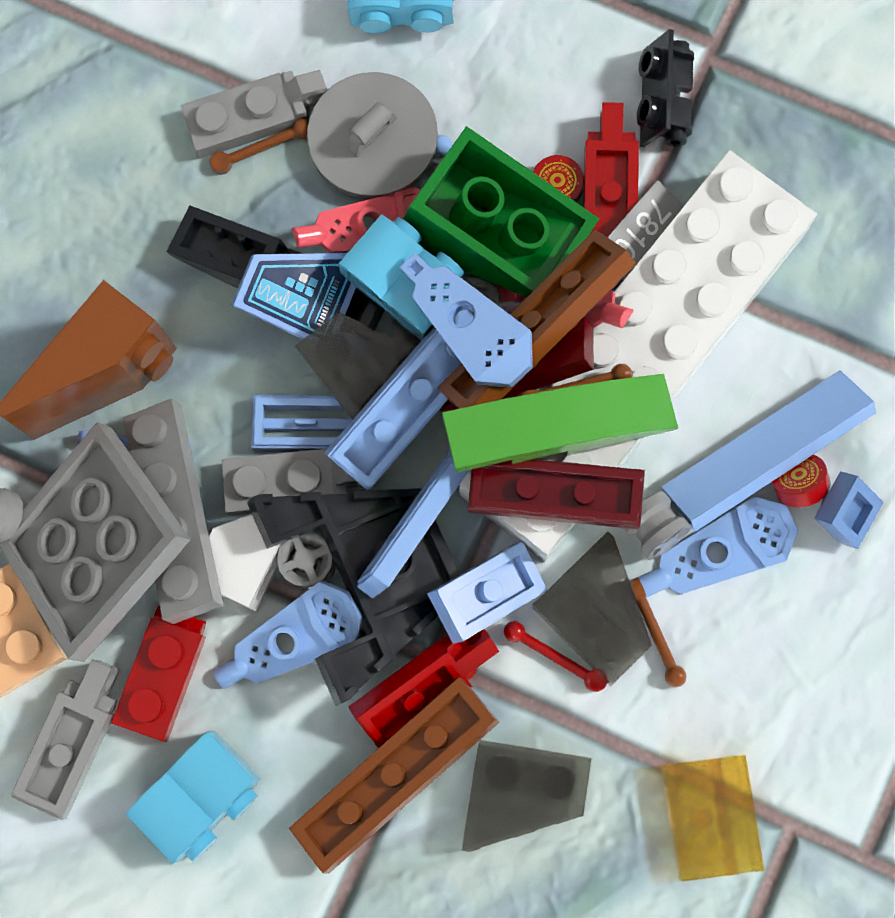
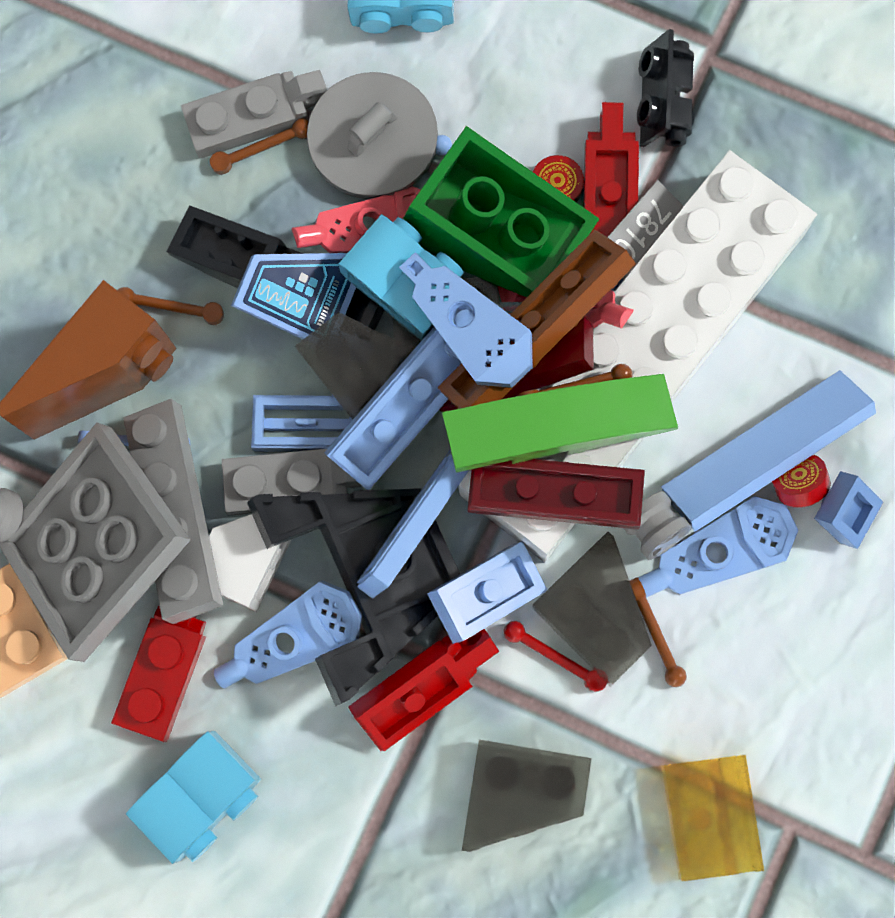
light grey hinge [11,659,120,820] -> none
light grey wheel [277,532,336,591] -> none
dark orange plate [288,677,500,874] -> none
none -> dark orange hinge [117,287,224,325]

